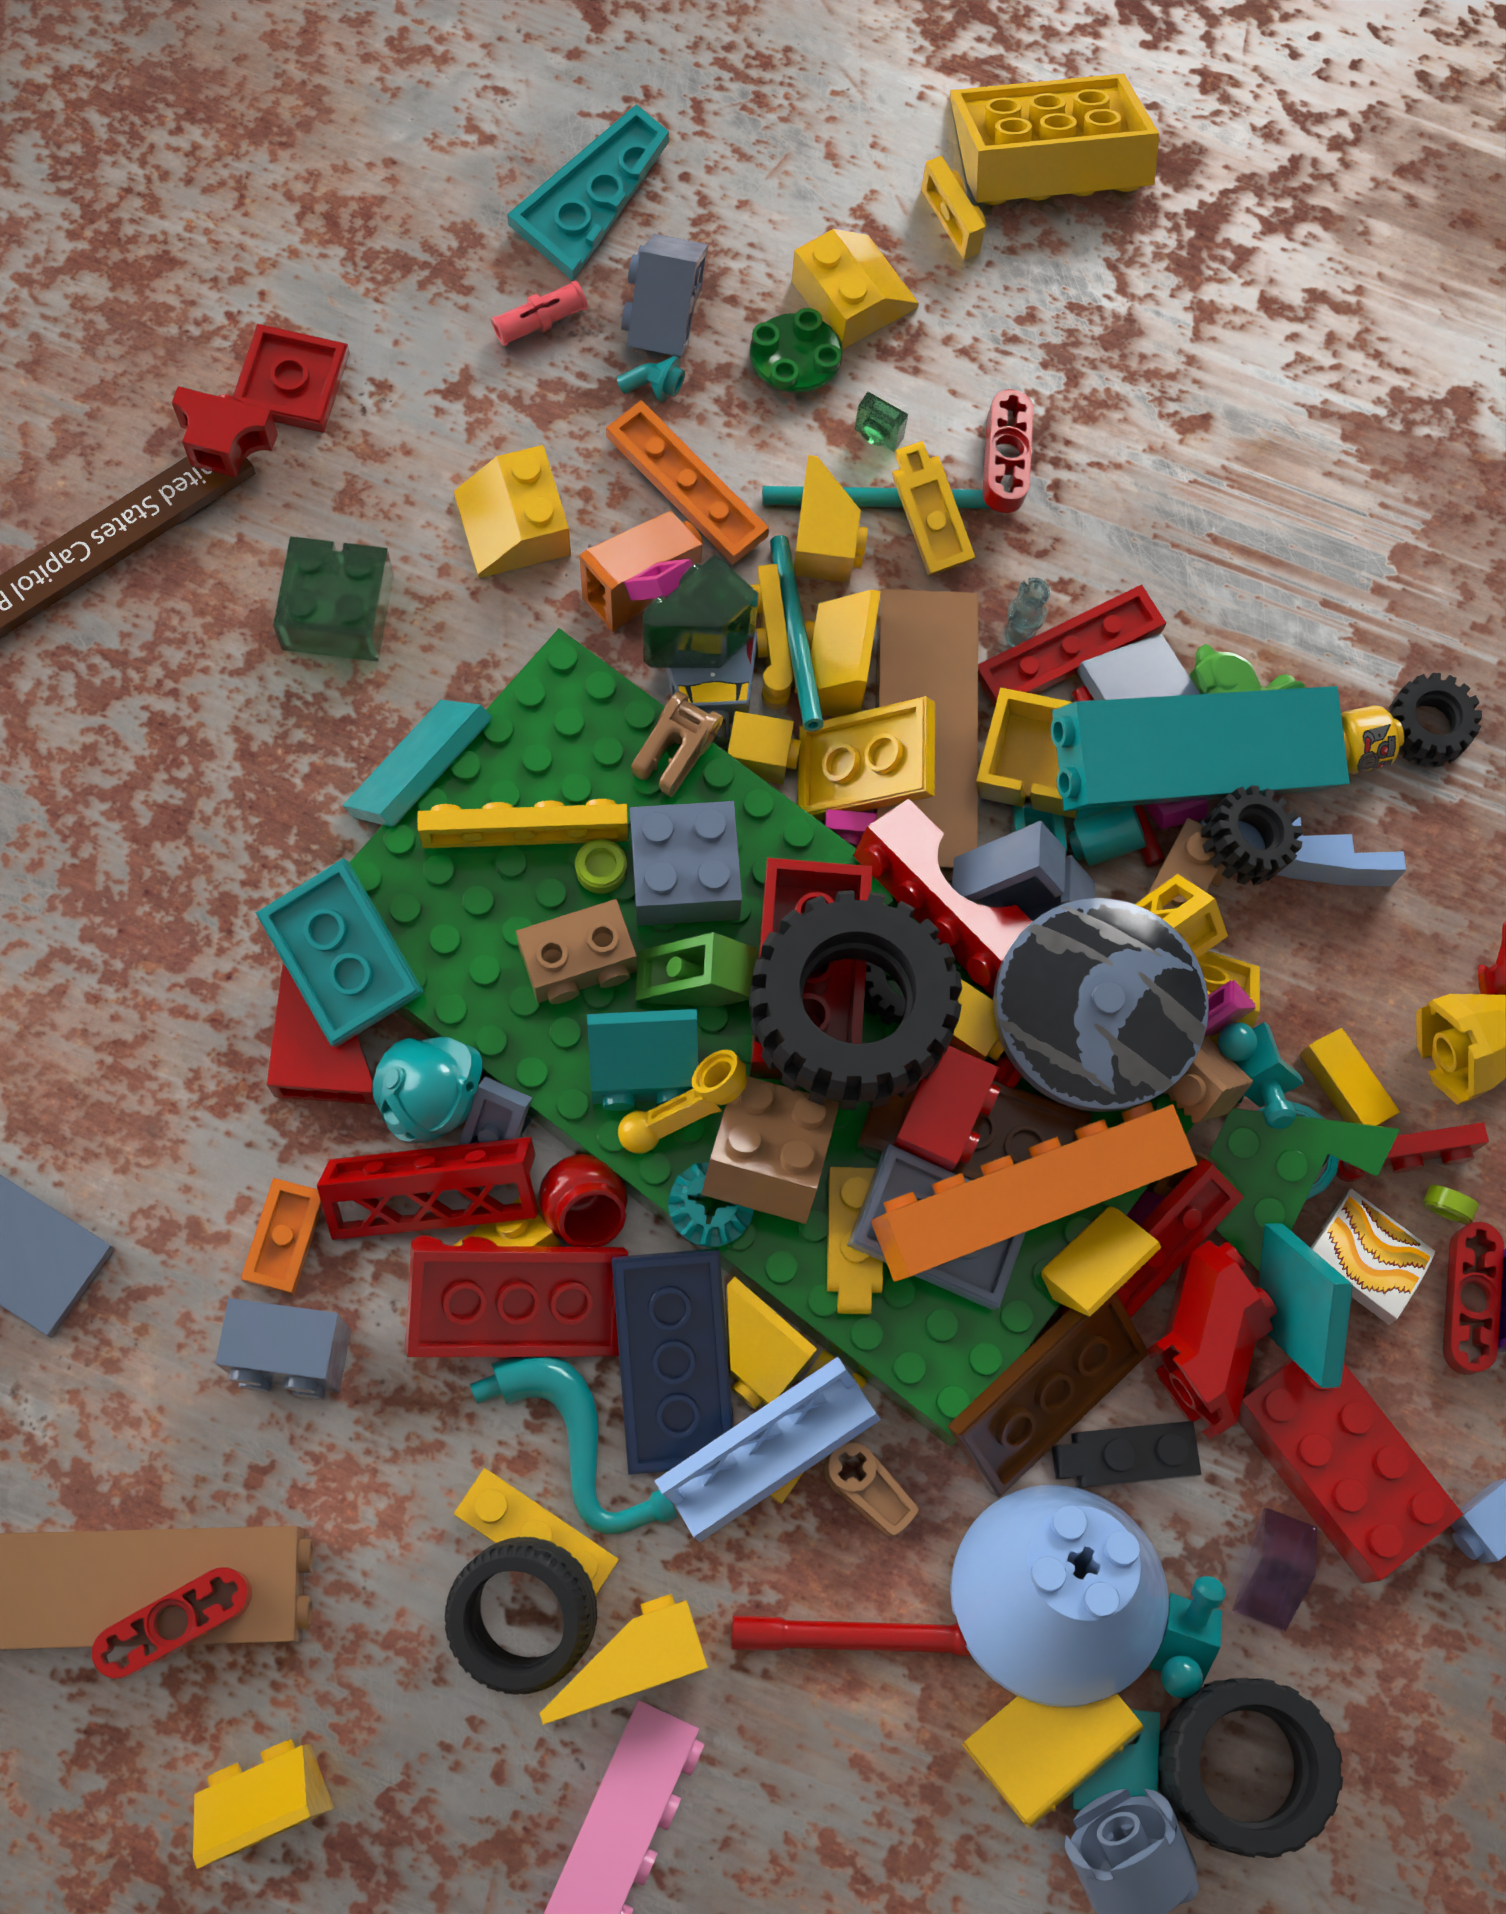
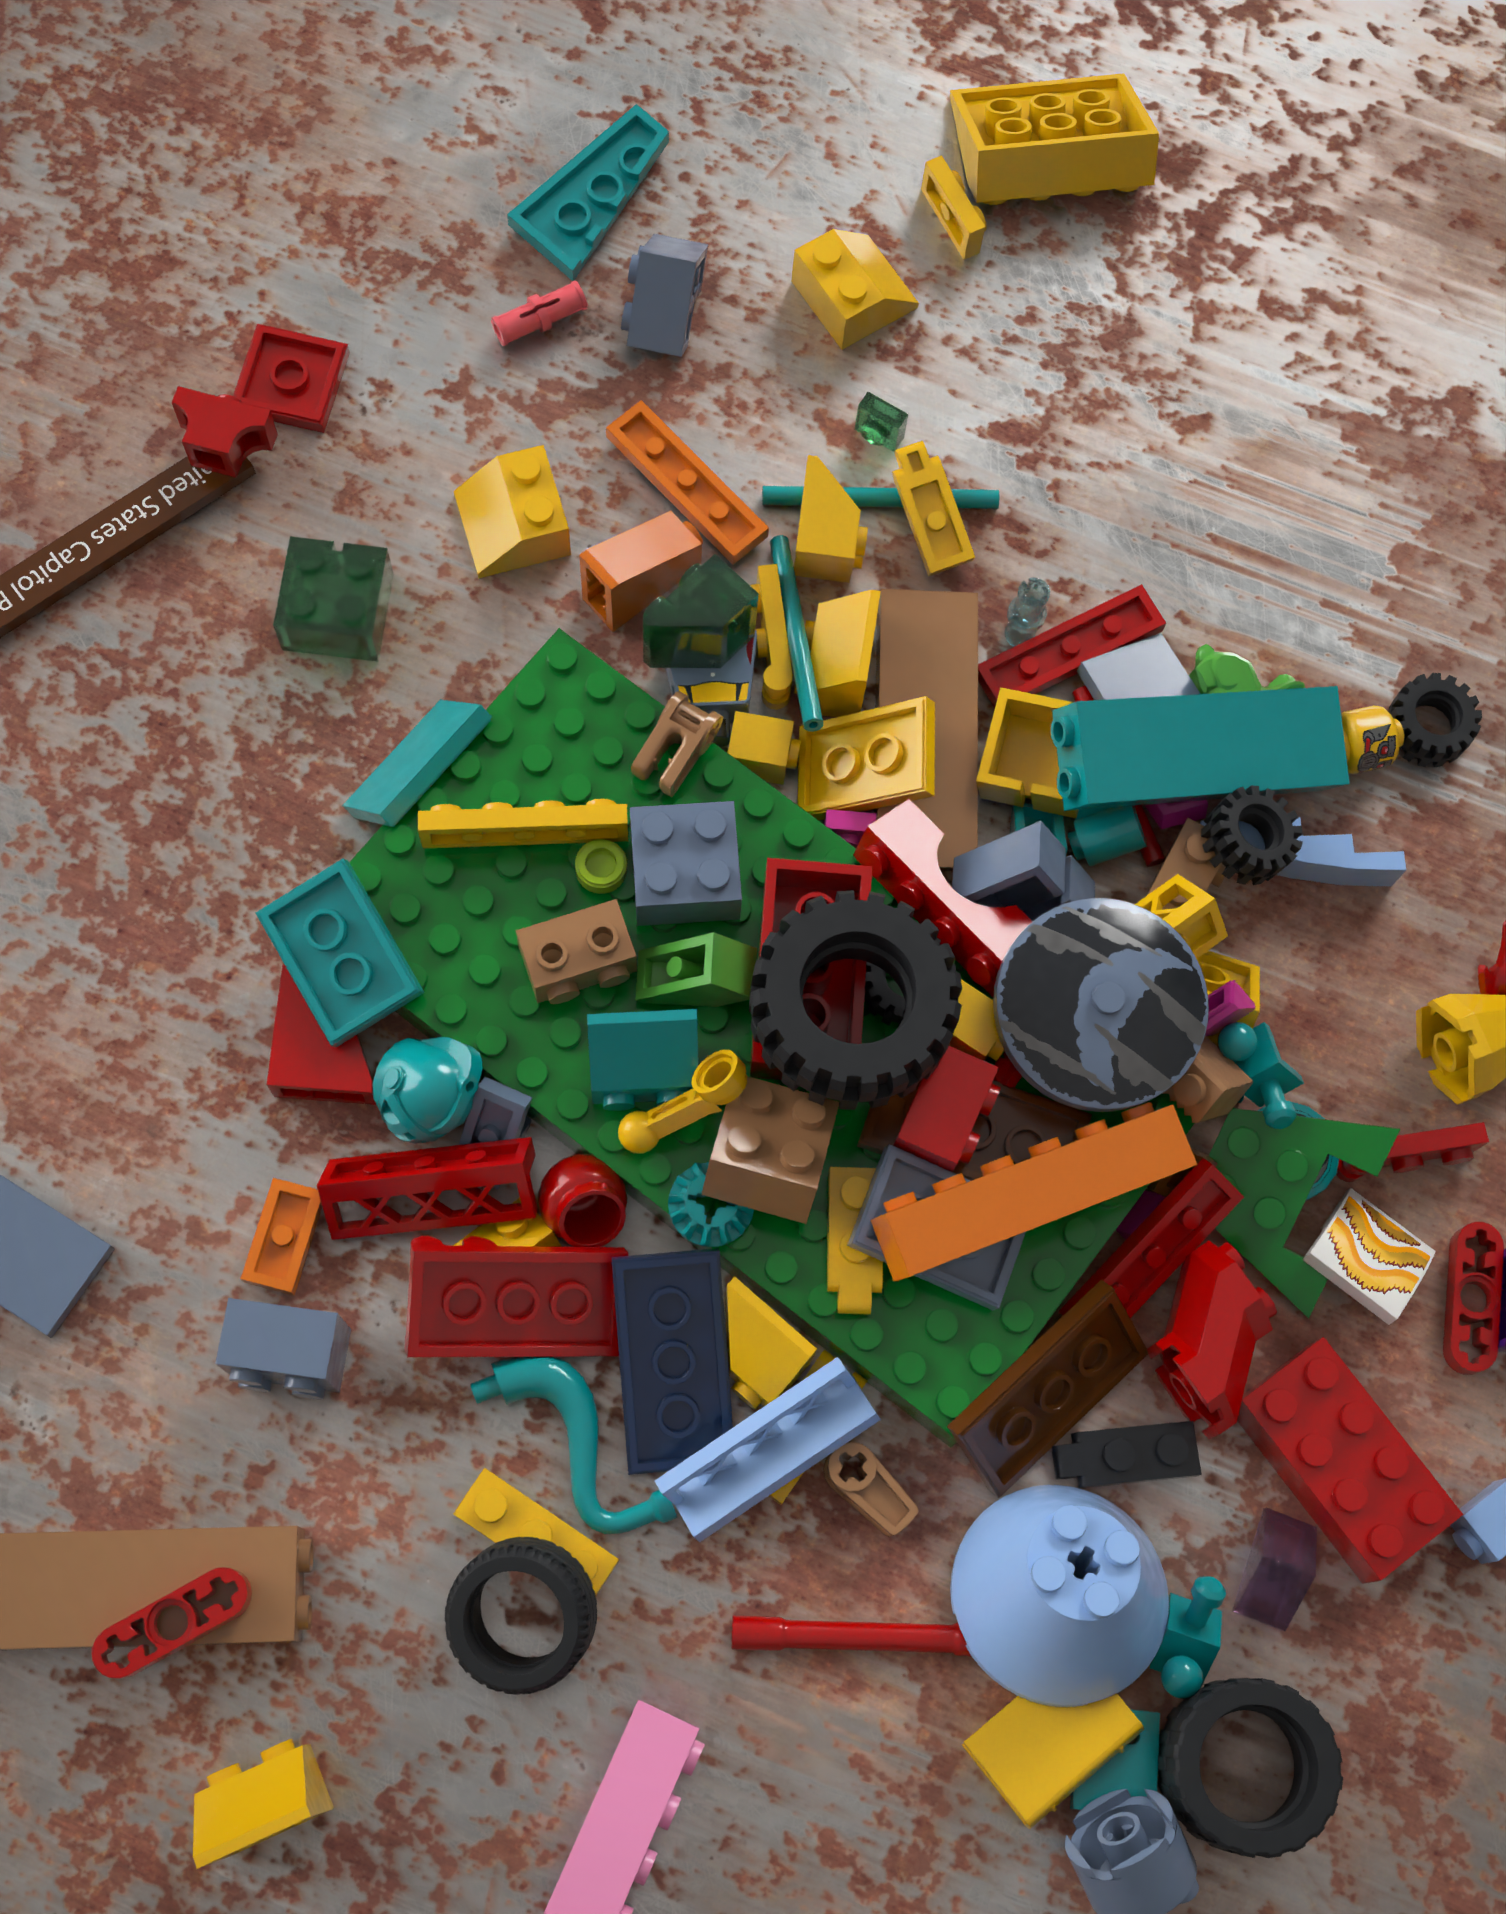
yellow slope [539,1594,708,1725] -> none
teal plate [617,356,685,402] -> none
dark pink plate [624,559,697,604] -> none
green dish [750,308,843,393] -> none
beam [982,389,1034,513] -> none
yellow slope [1041,1206,1161,1317] -> none
teal tile [1258,1223,1353,1388] -> none
yellow slope [1299,1028,1400,1126] -> none
lime tile [1422,1184,1479,1224] -> none

